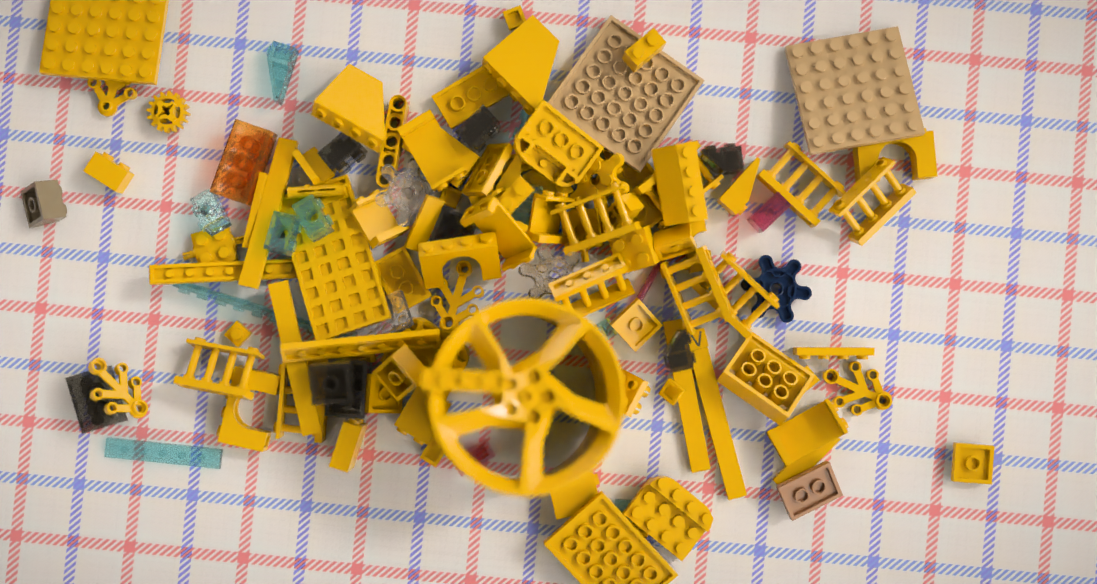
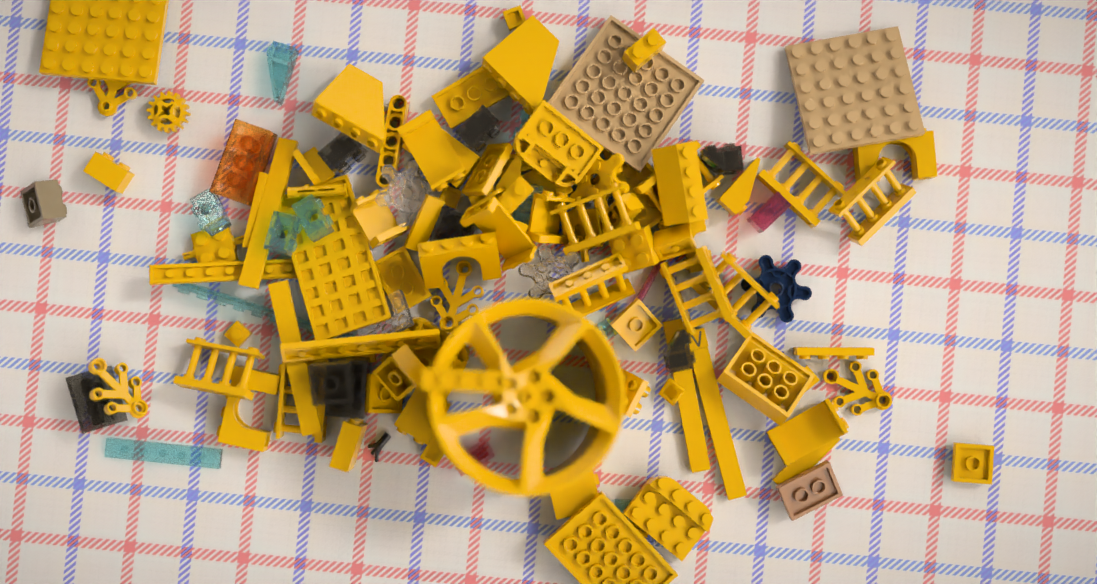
none -> black bar [368,432,391,462]

